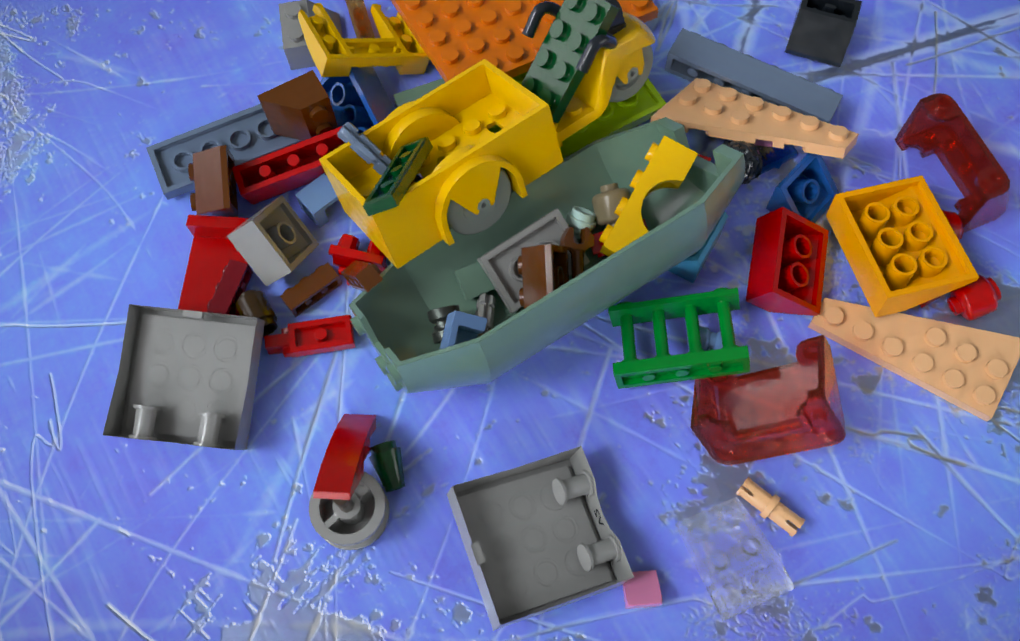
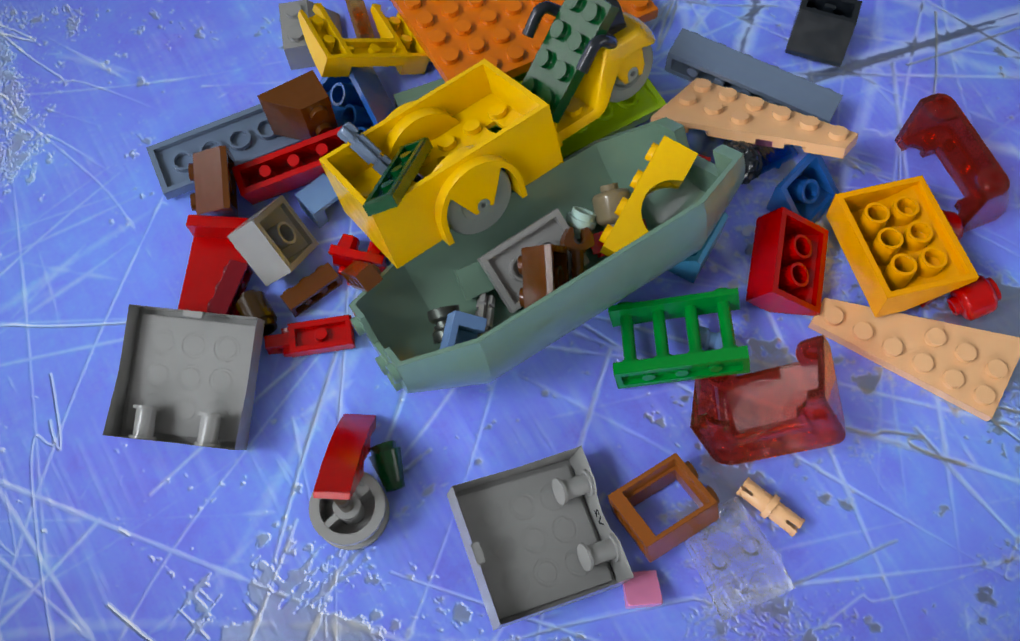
none -> dark orange window [608,453,720,563]

